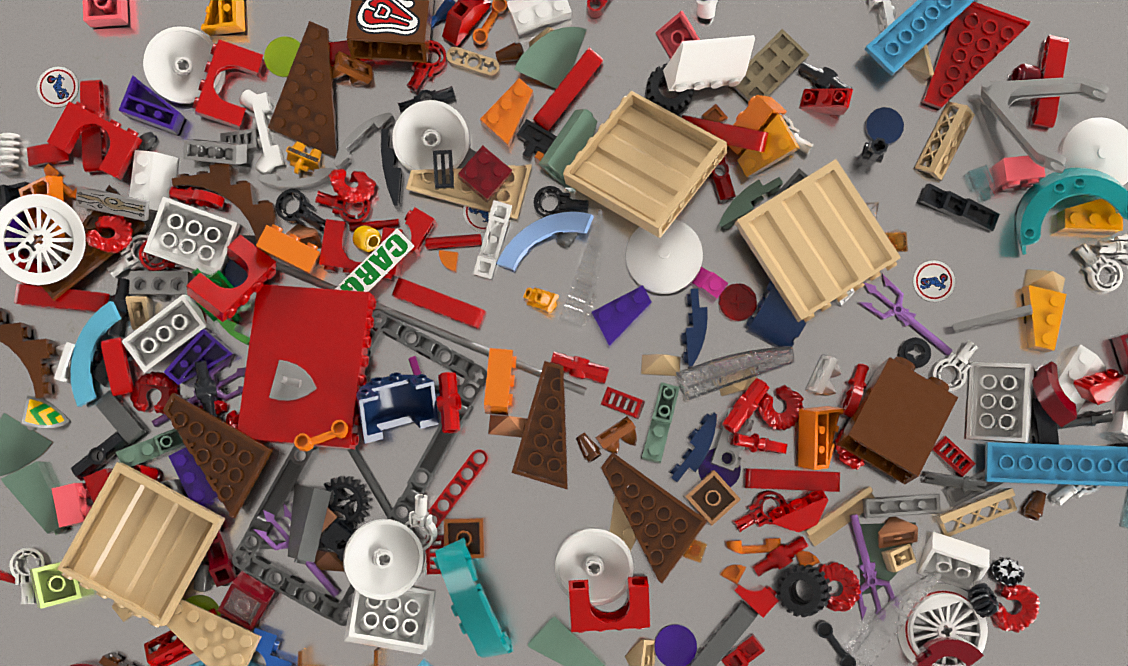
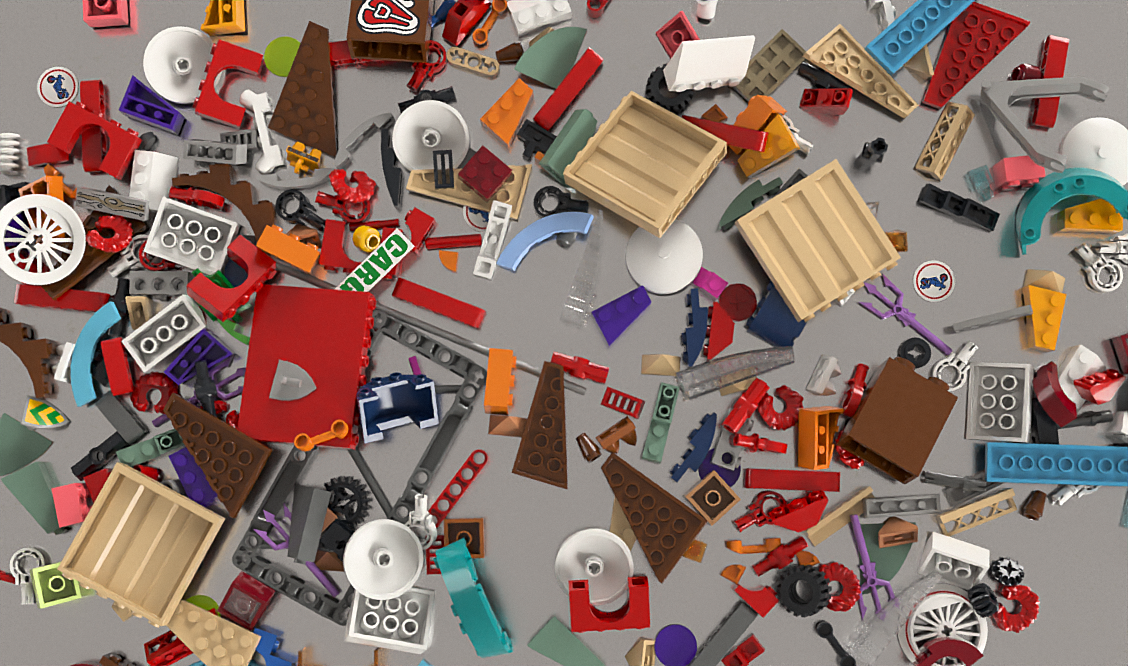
dark grey piece [193,562,227,592] -> none
dark red arch [207,529,236,587] -> none
dark orange tile [332,51,372,84] -> none
red piece [437,372,462,433] -> none
light orange hips [523,287,559,313] -> none
red piece [710,157,736,202] -> none
dark blue tile [865,107,904,145] -> none
tan slope [881,543,916,573] -> none
red slope [932,436,976,477] -> none
none -> red slope [703,302,735,361]
none -> tan wing [802,24,919,119]

